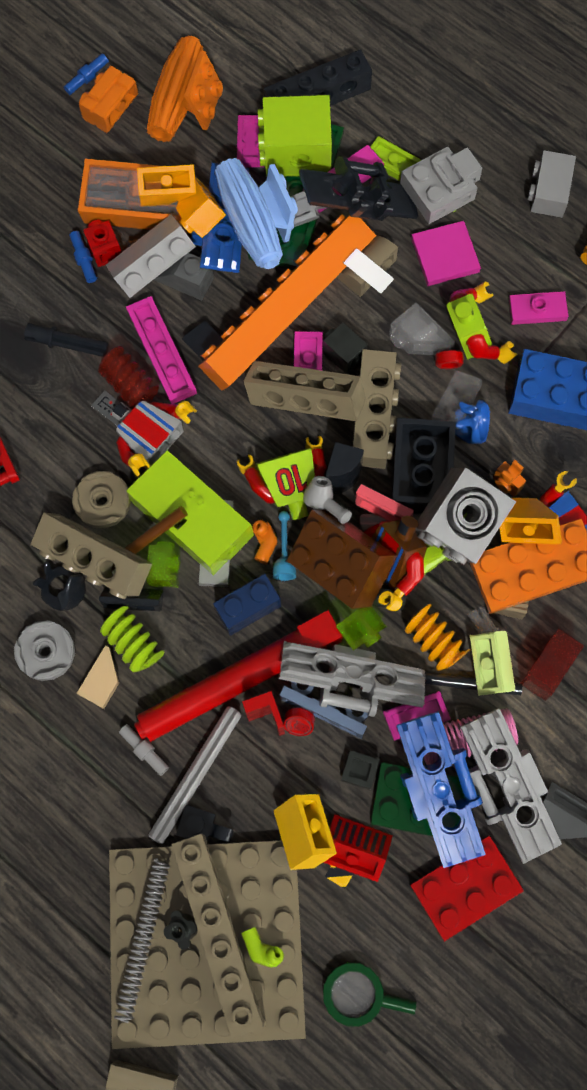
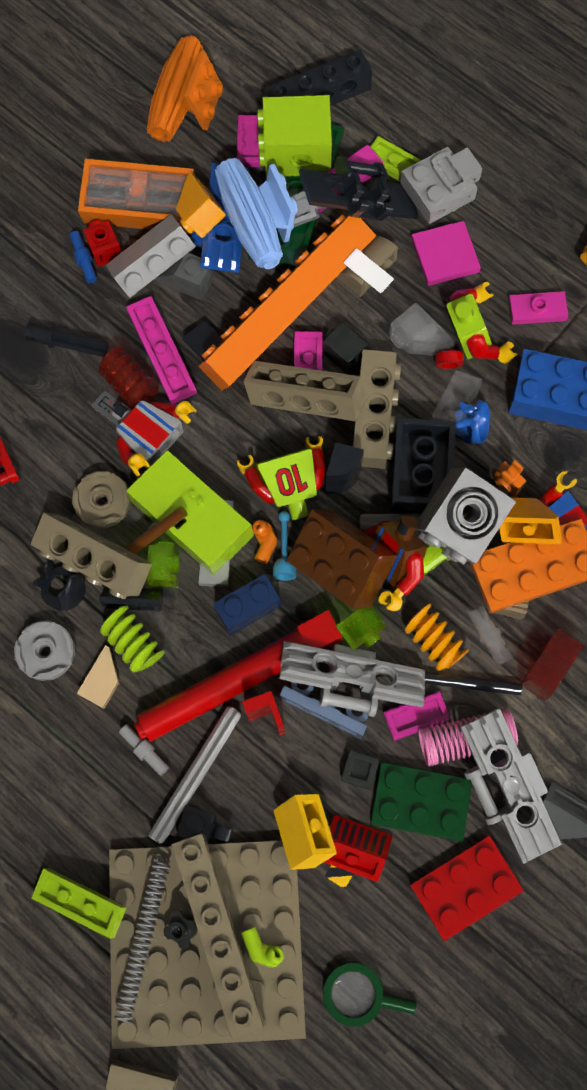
blue bar [64,53,109,95] -> none
orange brick [79,66,138,133] -> none
light orange slope [137,165,196,206] -> none
red tile [283,708,315,736] -> none
light grey bar [303,476,352,524] -> none
coral tile [355,484,414,522] -> none
piece [396,711,486,868] -> none
yellowish green slope [470,631,515,696] -> none
light grey brick [528,150,576,218] -> none
none -> lime plate [31,868,127,939]

